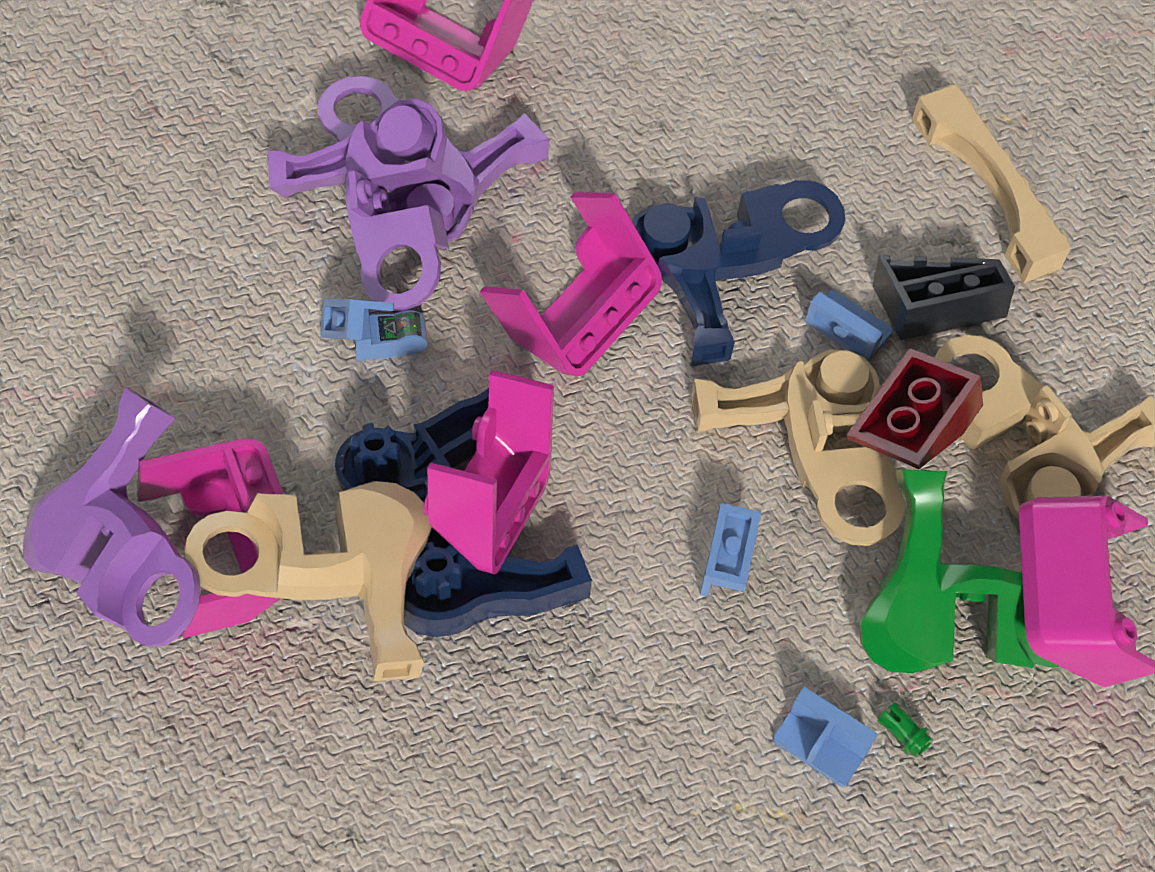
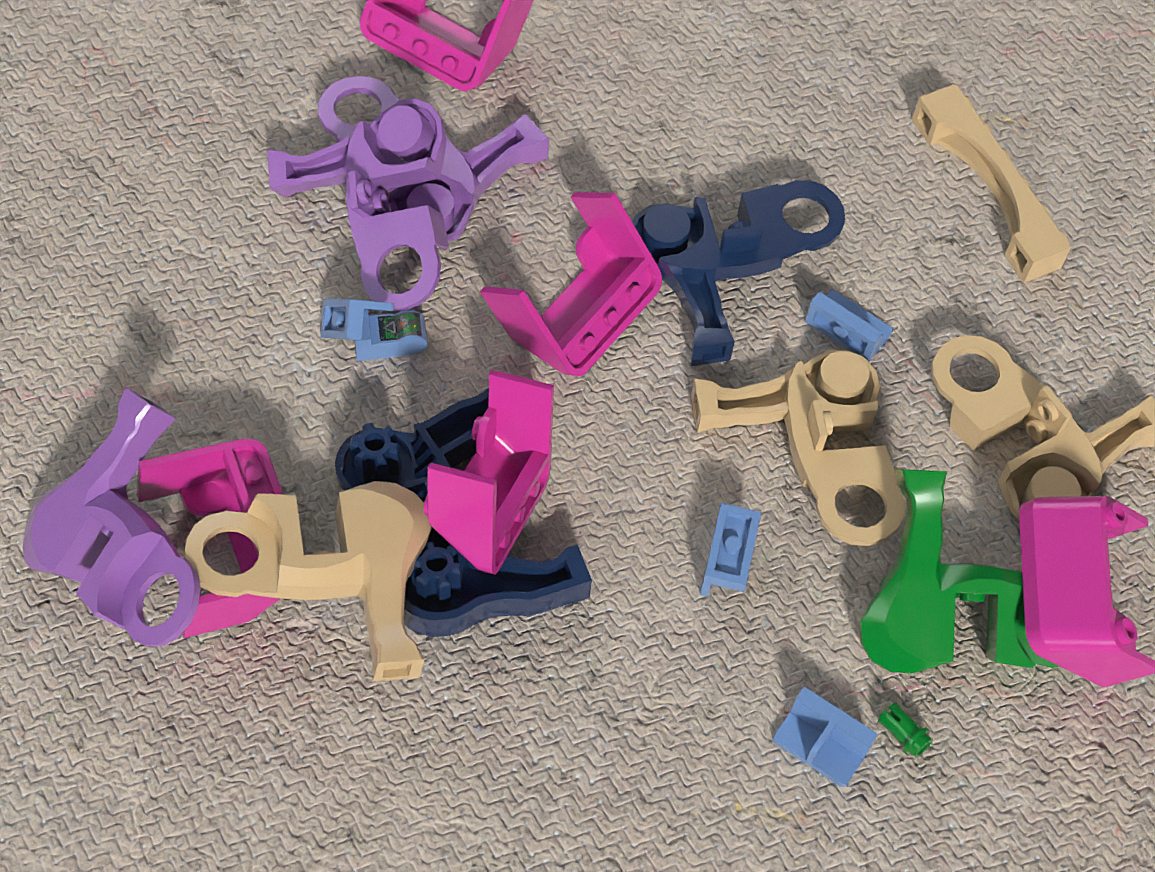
dark red slope [847,348,983,469] -> none
black wedge [873,255,1015,340] -> none

